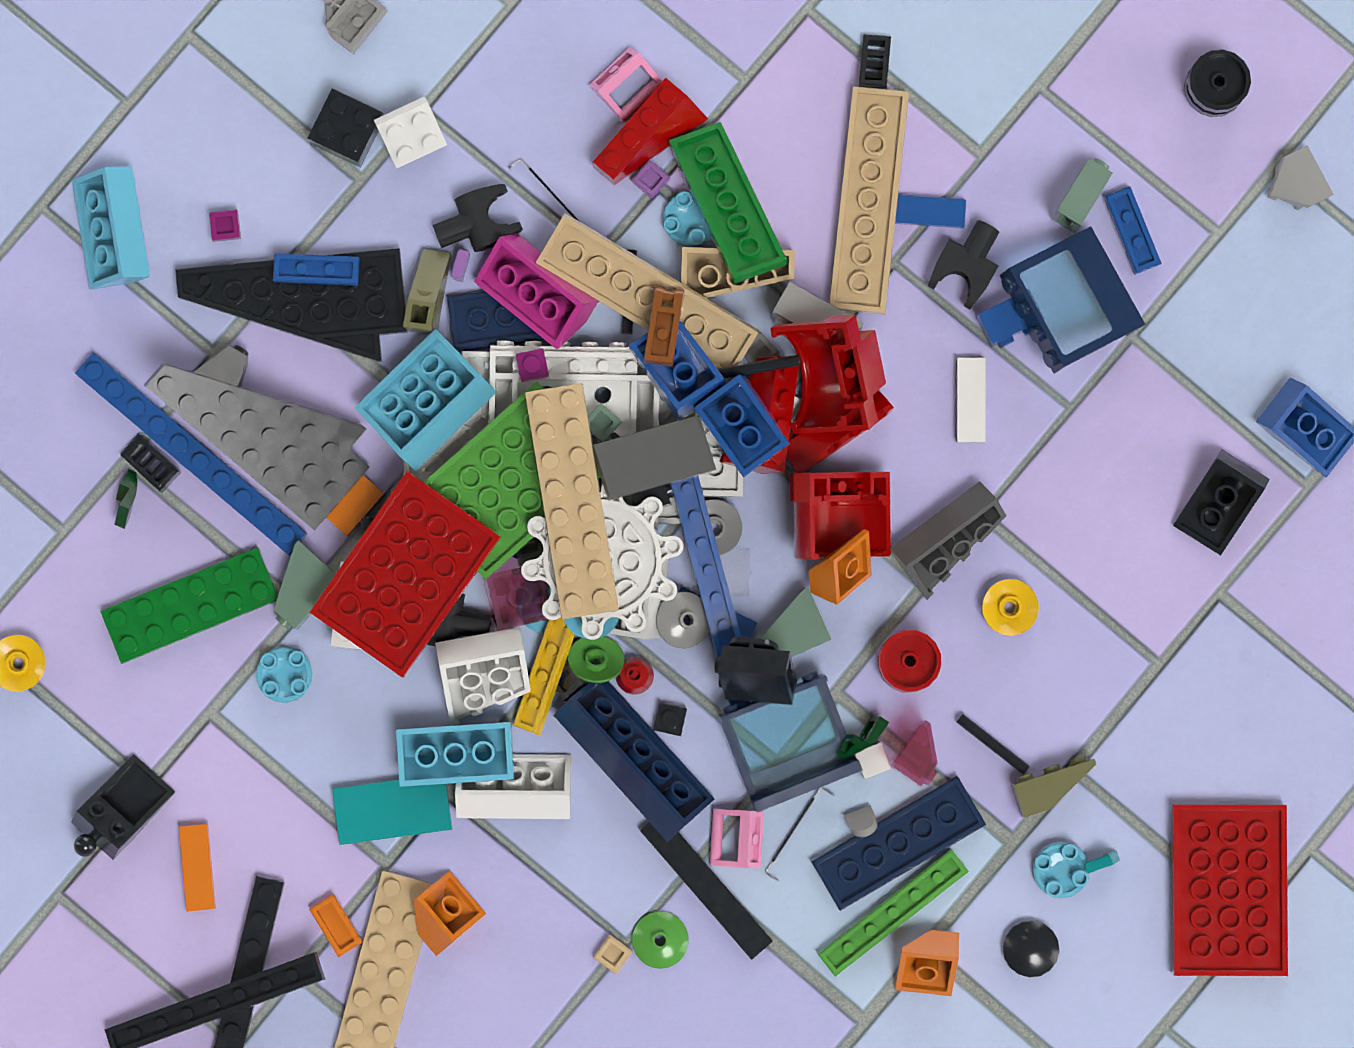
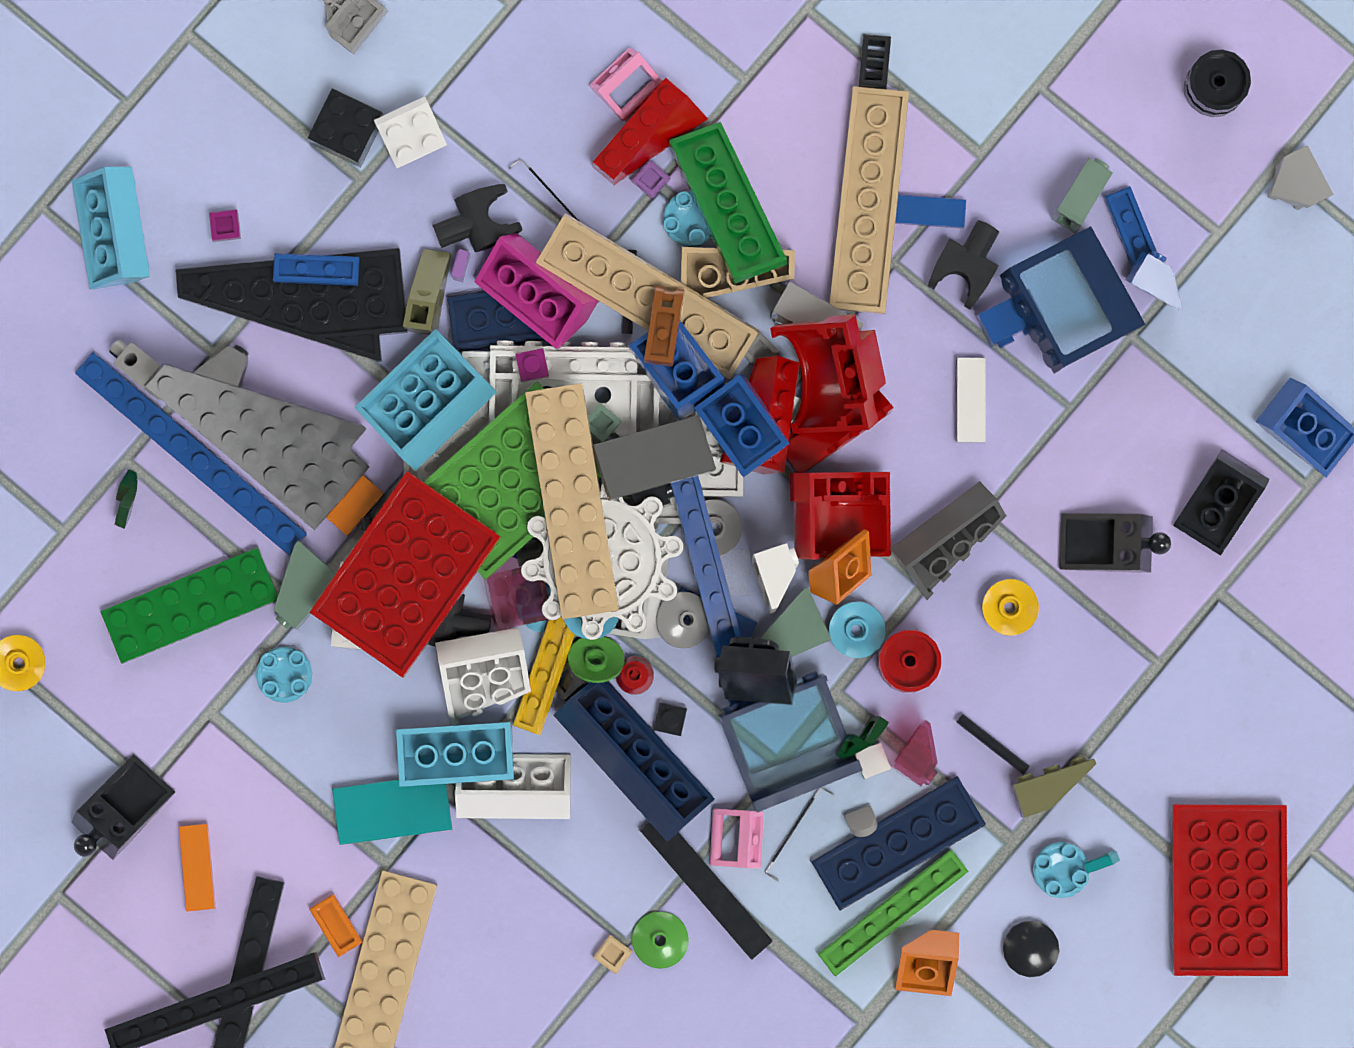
black slope [121,434,181,493] -> none
orange slope [414,871,486,956] -> none
black bar [718,354,802,379] -> none
none -> light grey torso [109,340,160,400]
none -> white slope [751,543,799,614]
none -> medium azure dish [829,602,886,658]
none -> black slope [1060,513,1171,573]
none -> slope [1126,250,1182,310]

